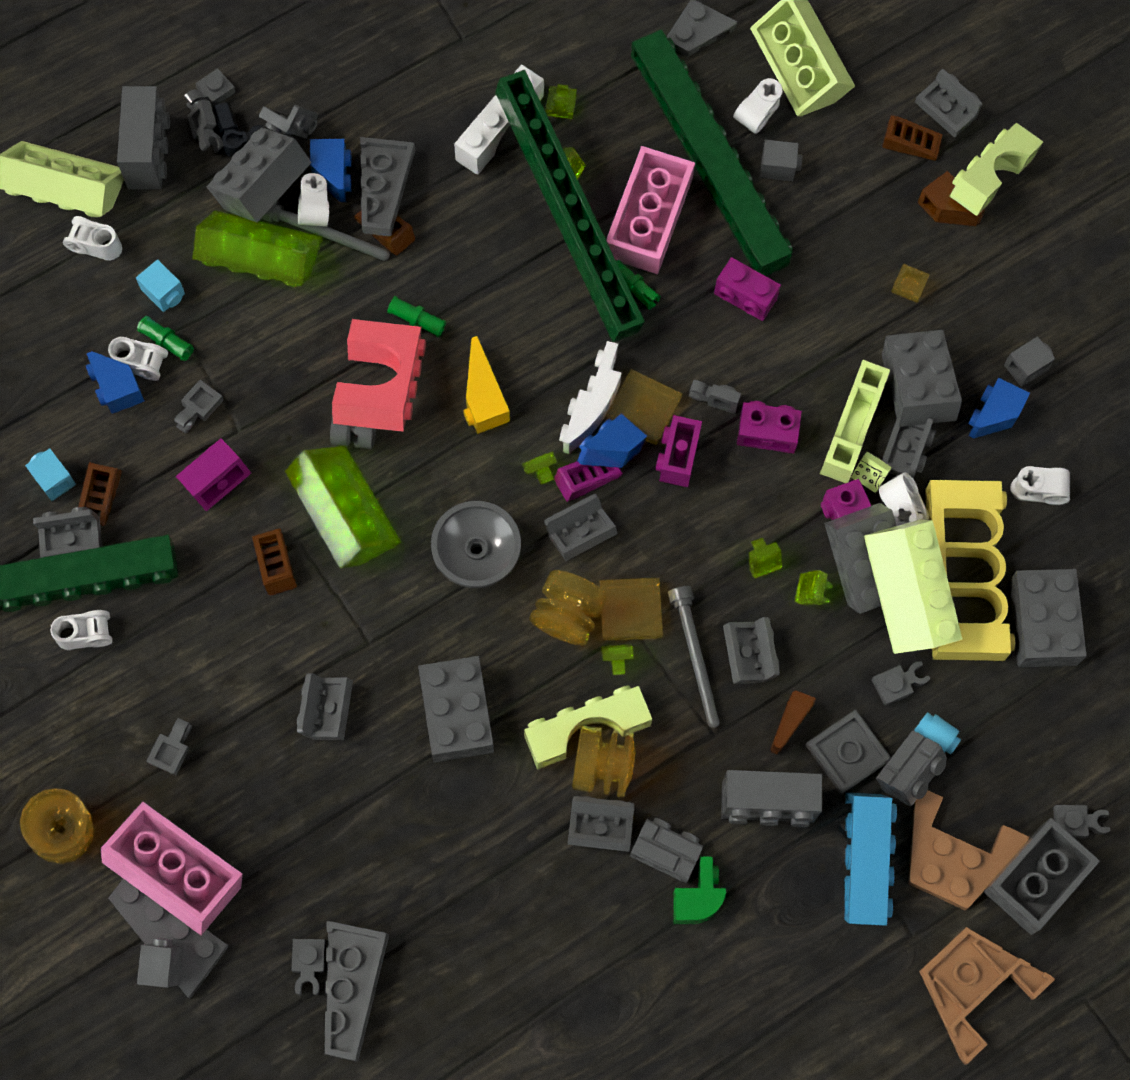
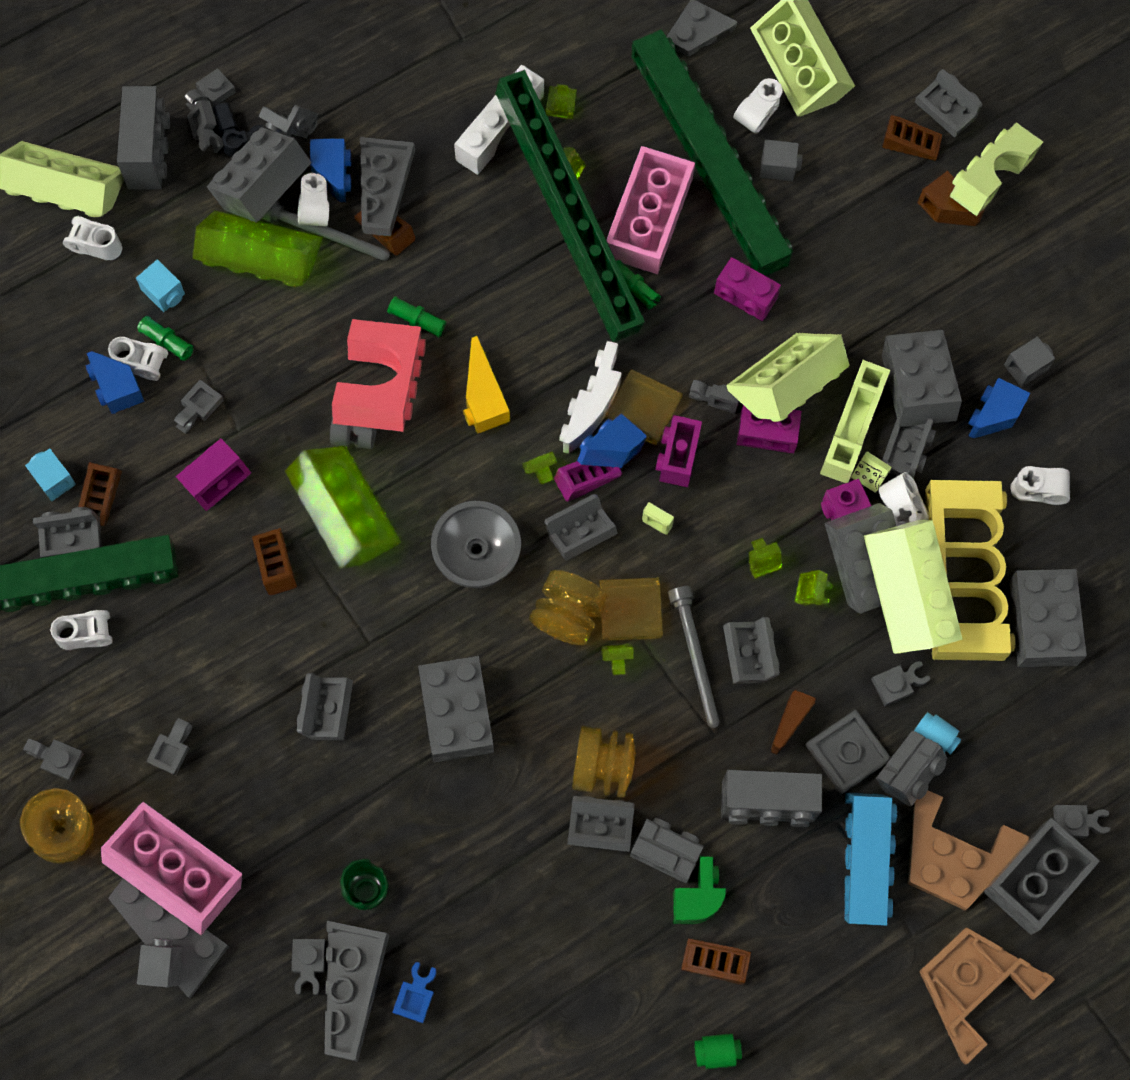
yellowish green arch [524,685,652,770] -> none
clear yellow plate [891,264,930,303] -> none
none -> dark grey plate [23,739,84,781]
none -> dark green hair [340,859,389,911]
none -> blue plate [392,962,436,1024]
none -> yellowish green tile [642,502,674,534]
none -> reddish brown slope [681,938,751,985]
none -> green brick [694,1033,742,1069]
none -> yellowish green slope [726,333,850,422]

